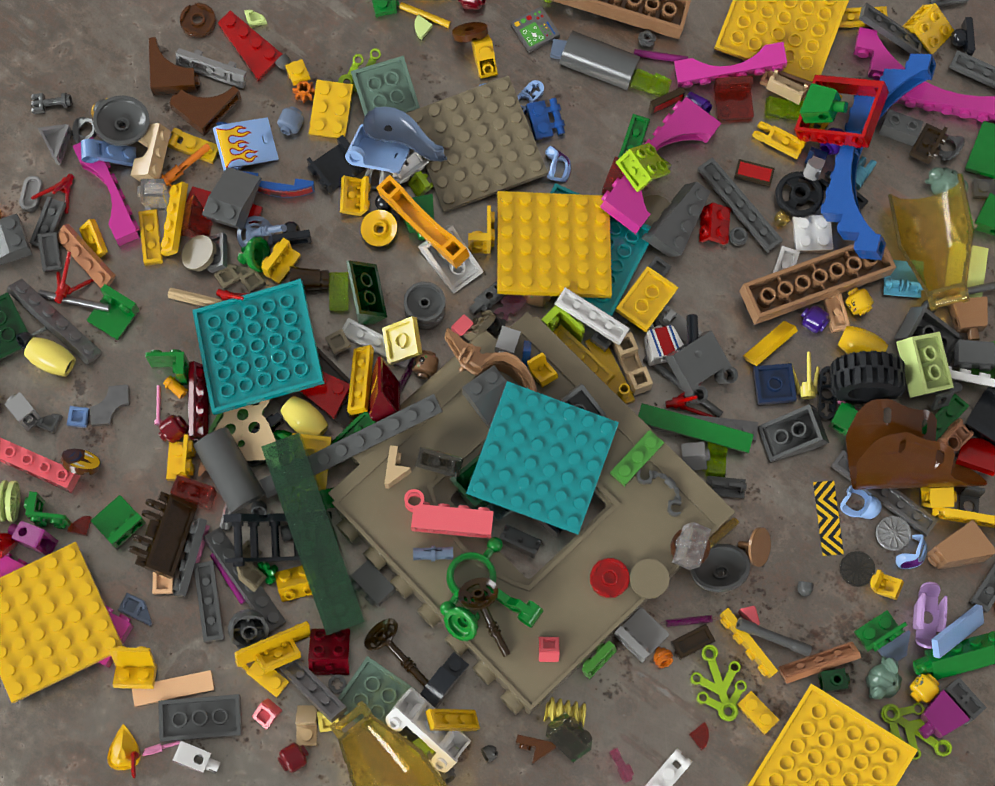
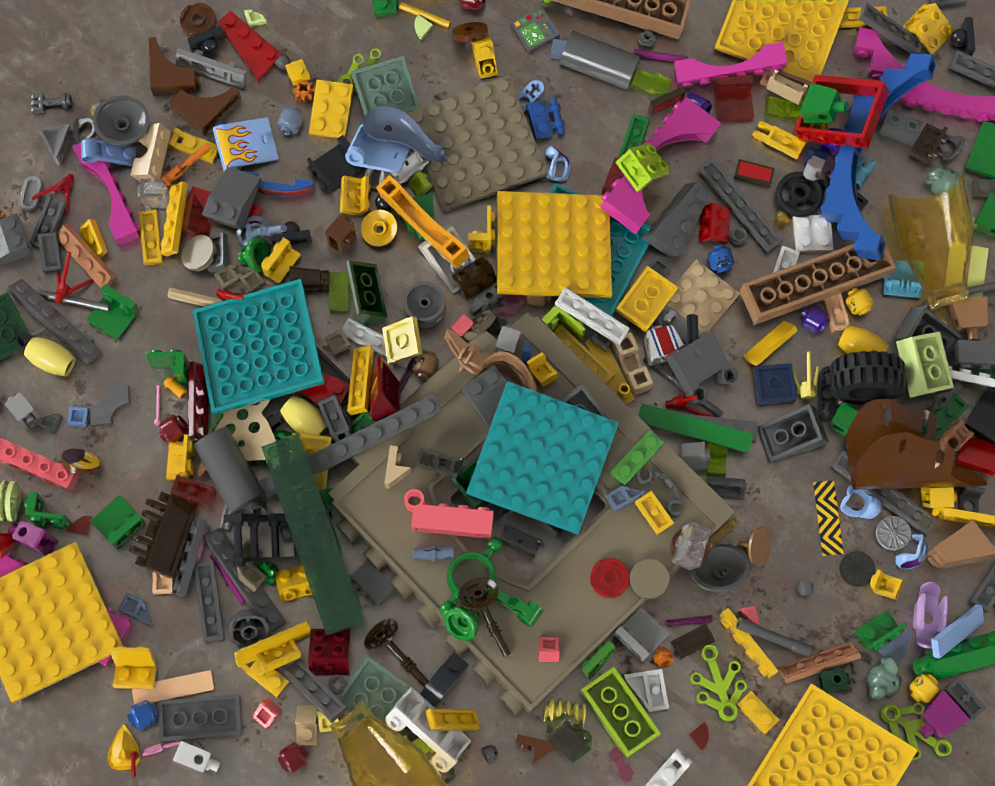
none -> blue head [127,700,159,730]
none -> black tile [187,26,225,55]
none -> dark grey hinge [318,395,352,442]
none -> reddish brown brick [325,215,357,256]
none -> dark brown bracket [452,256,497,300]
none -> lime brick [580,667,661,759]
none -> sand blue tile [605,485,647,513]
none -> white wing [624,669,669,713]
none -> yellow plate [635,491,674,535]
none -> tan plate [667,259,740,332]
none -> blue head [708,245,735,273]

